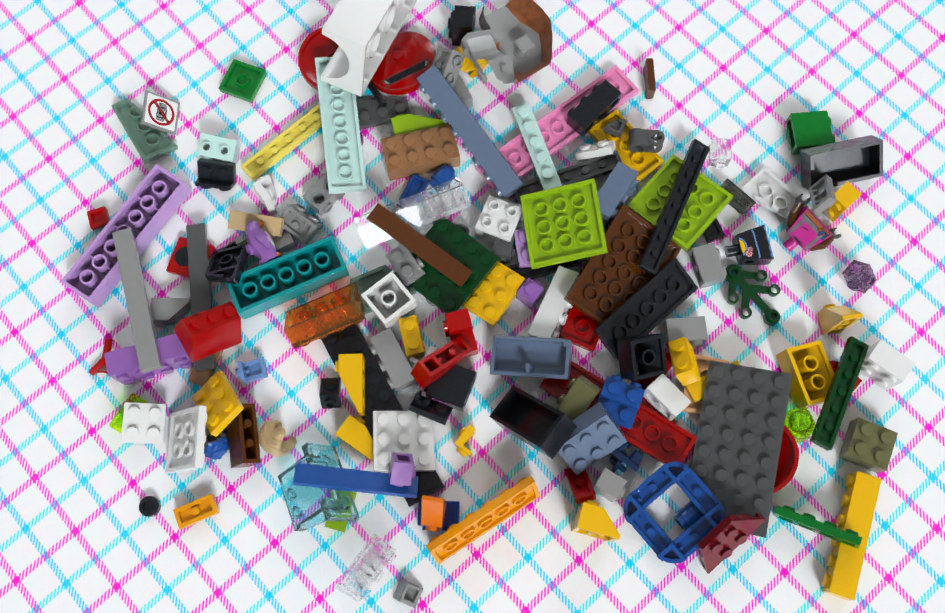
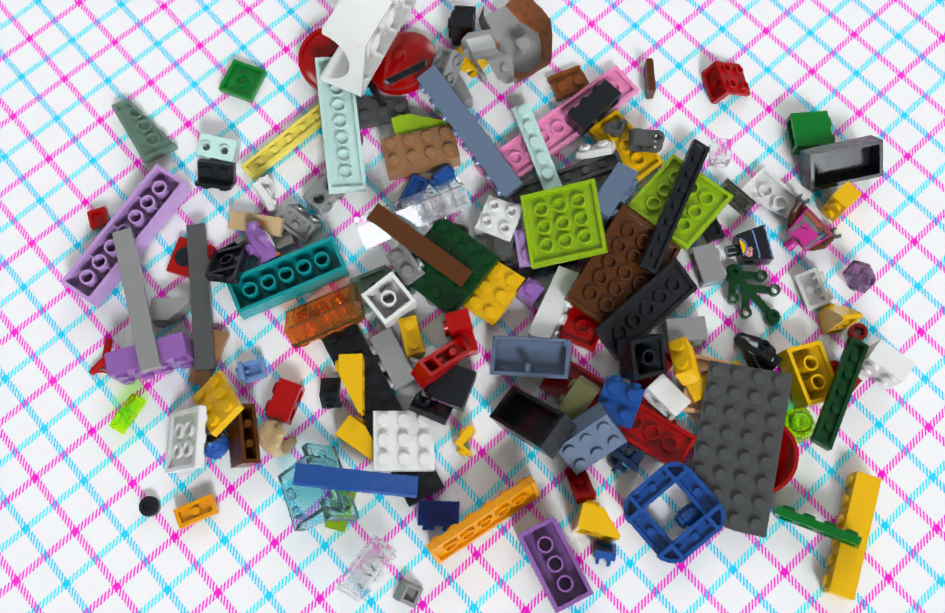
white plate [121,402,166,444] -> none
piece [140,90,180,135] -> none
red slope [173,301,242,363] -> none
medium lavender brick [388,452,416,487] -> none
orange slope [421,495,447,532] -> none
light grey brick [593,468,627,502] -> none
dark red wing [698,513,766,574] -> none
light grey bracket [809,174,837,220] -> none
olive brick [838,417,898,473] -> none
none -> red brick [264,378,305,426]
none -> medium lavender brick [516,516,594,613]
none -> dark orange plate [547,65,589,102]
none -> blue tile [594,540,617,567]
none -> red bracket [701,61,751,104]
none -> black animal [733,332,783,371]
none -> white bracket [794,267,834,312]
none -> red bush [847,323,868,341]

